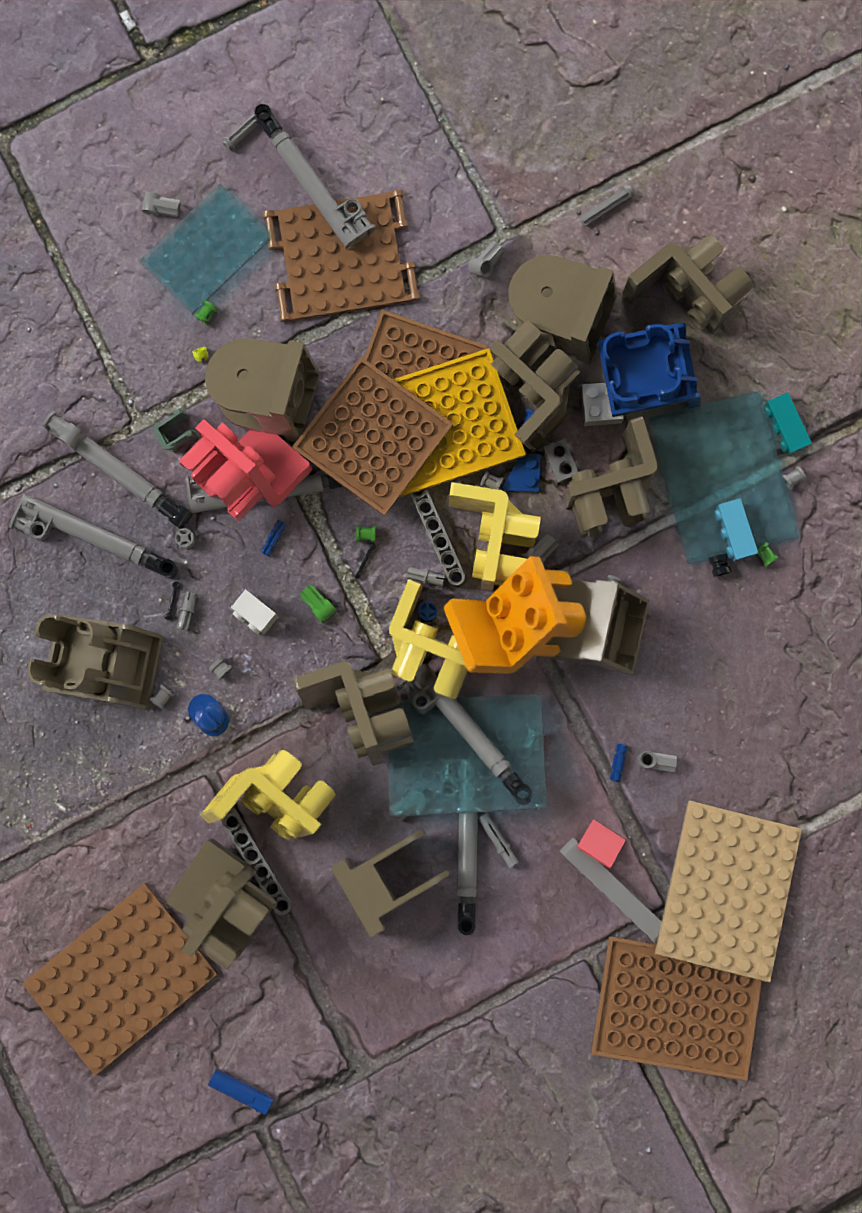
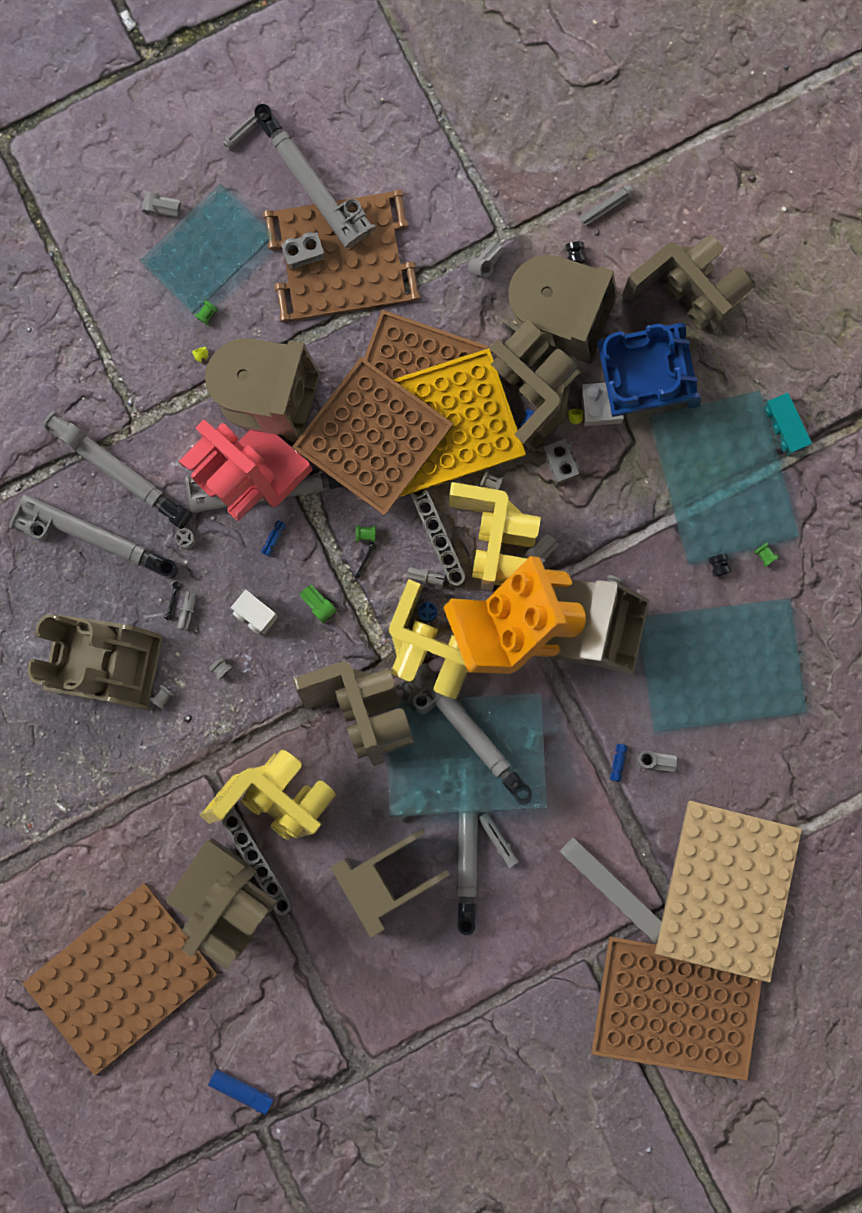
sand green piece [153,407,201,452] -> none
blue piece [188,694,229,736] -> none
blue wing [502,454,540,493] -> none
dark tan piece [563,417,657,538] -> none
coral piece [577,819,626,869] -> none
medium azure brick [714,498,758,562] -> none
light grey bush [781,466,807,490] -> none
none -> light grey brick [281,232,325,270]
none -> black wheel [565,241,586,264]
none -> neon yellow hinge [568,409,583,425]
none -> clear light blue plate [641,598,807,732]

